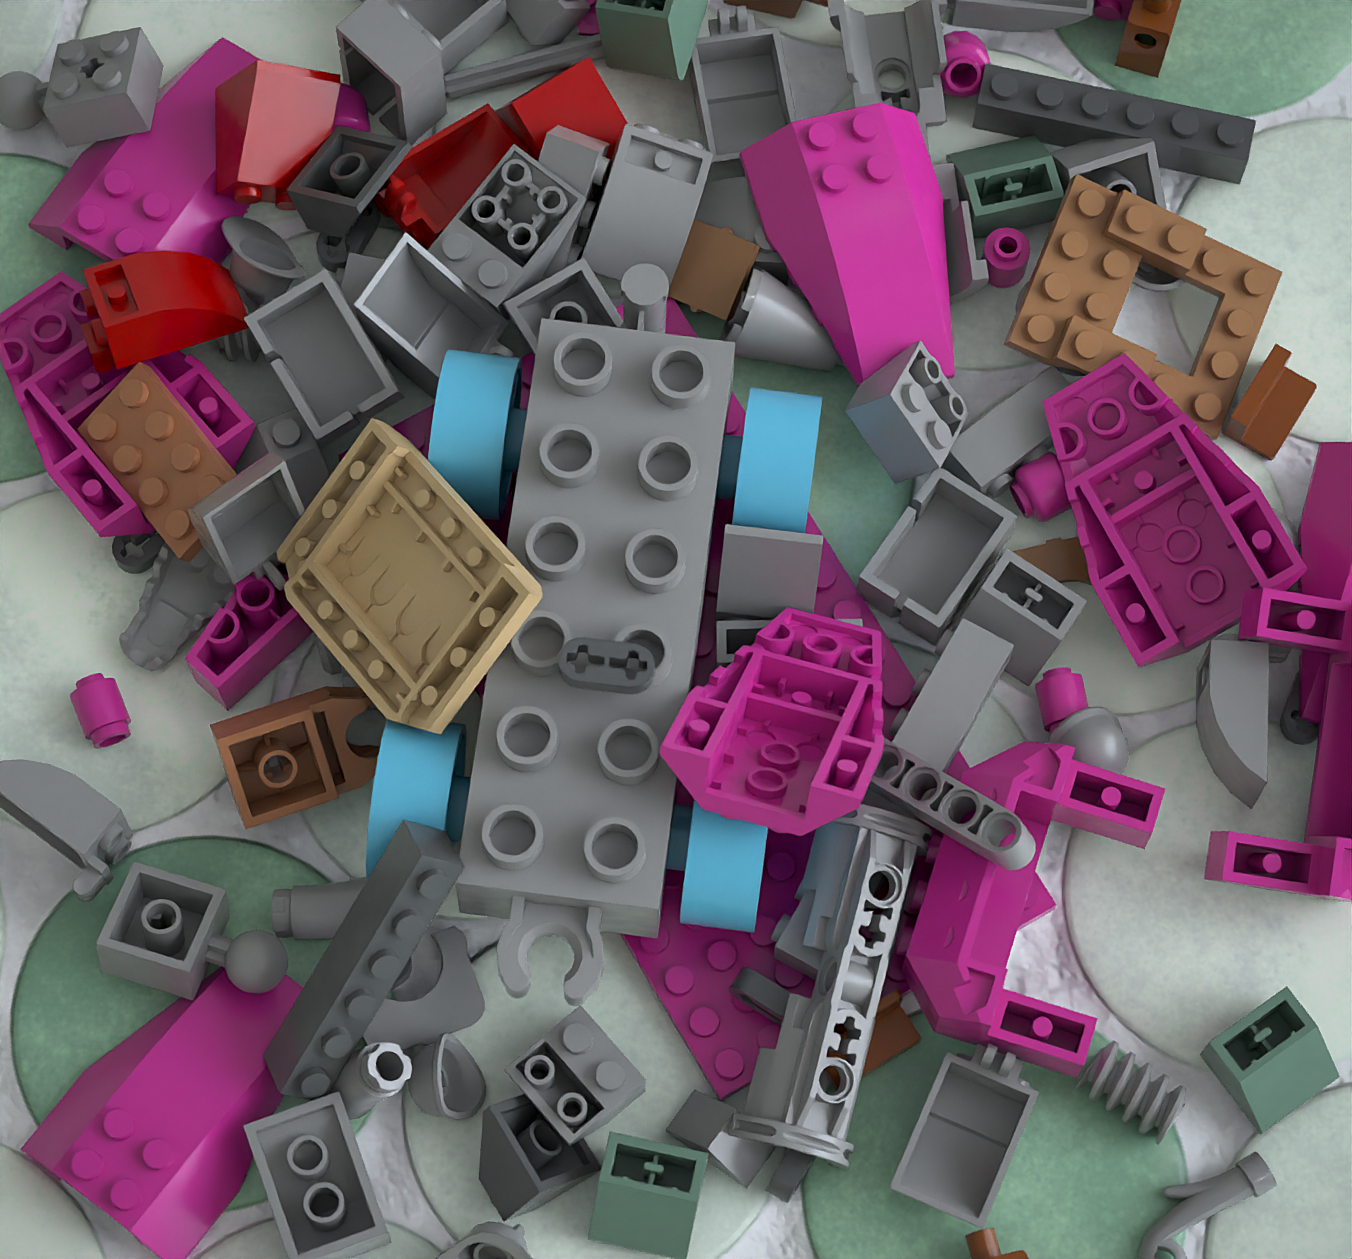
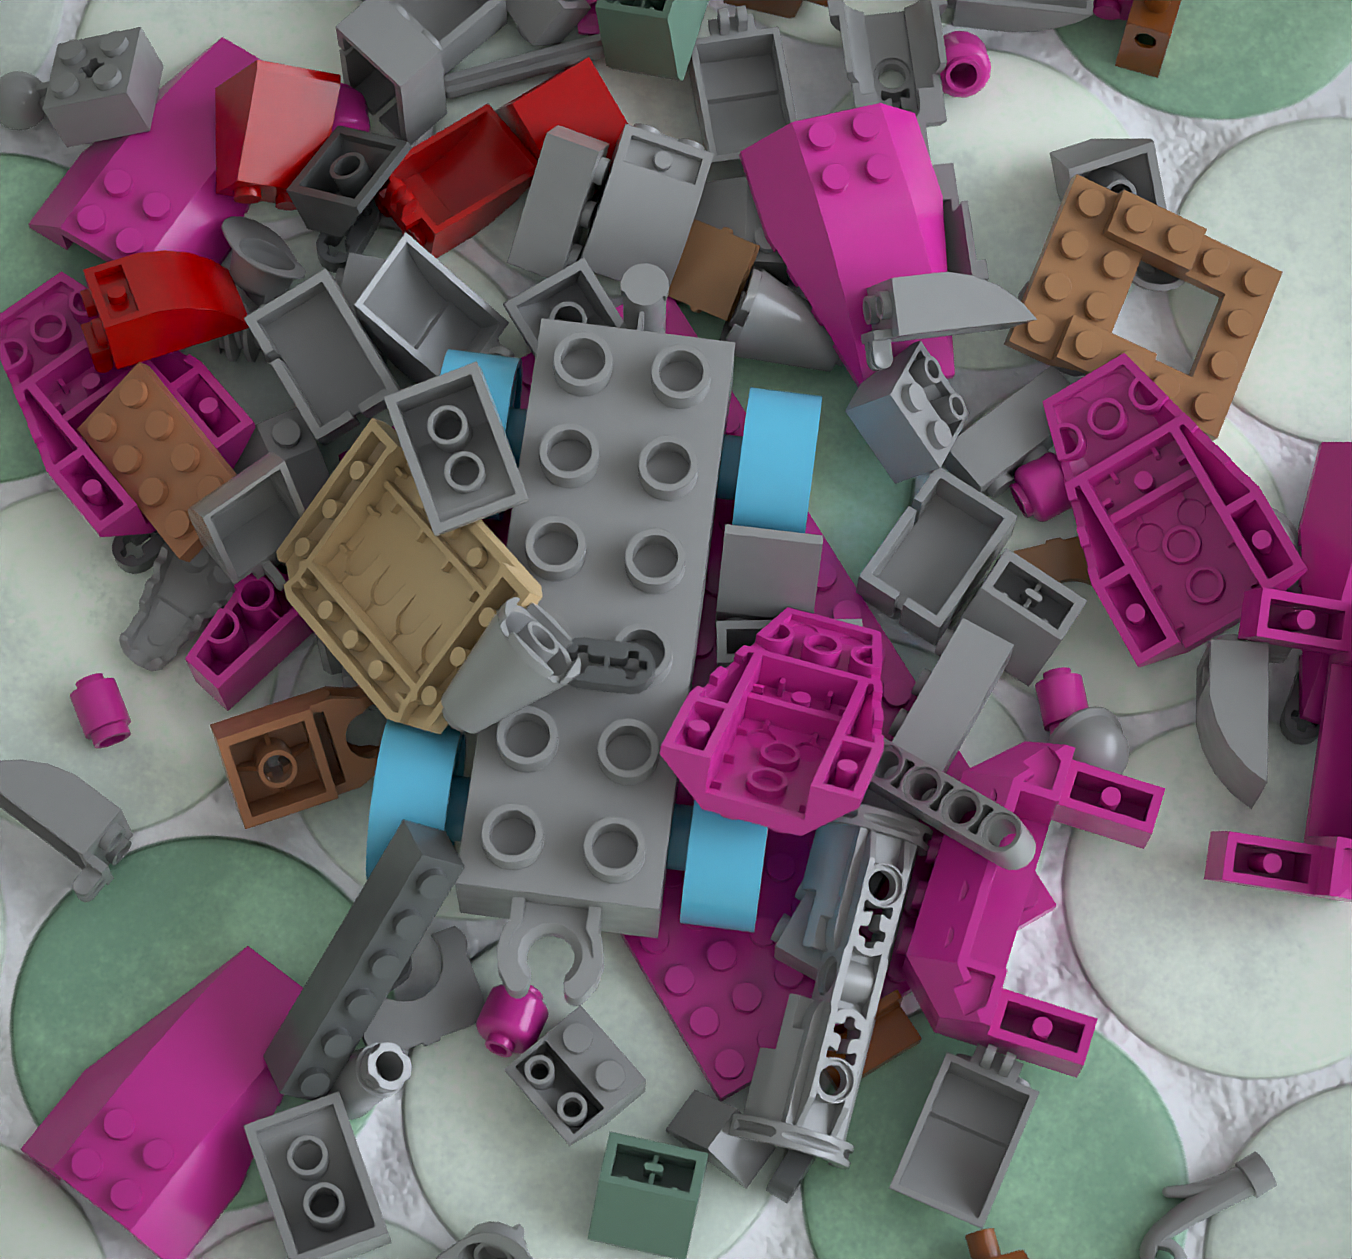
light grey brick [96,861,288,1000] -> none
light grey plant [271,877,367,940] -> none
light grey helmet [407,1033,486,1120] -> none
light grey slope [427,144,587,321] -> none
dark grey slope [479,1094,601,1222] -> none
dark grey beam [728,967,791,1026] -> none
sand green slope [946,135,1064,239] -> none
dark grey brick [972,63,1256,184] -> none
dark pink brick [981,227,1030,288] -> none
light grey piece [1074,1041,1186,1144] -> none
sand green slope [1200,986,1340,1135] -> none
dark orange panel [1223,344,1317,460] -> none
none -> light grey slope [383,361,529,537]
none -> light grey cone [441,597,581,734]
none -> dark pink head [476,984,549,1057]
none -> light grey piece [861,272,1037,371]

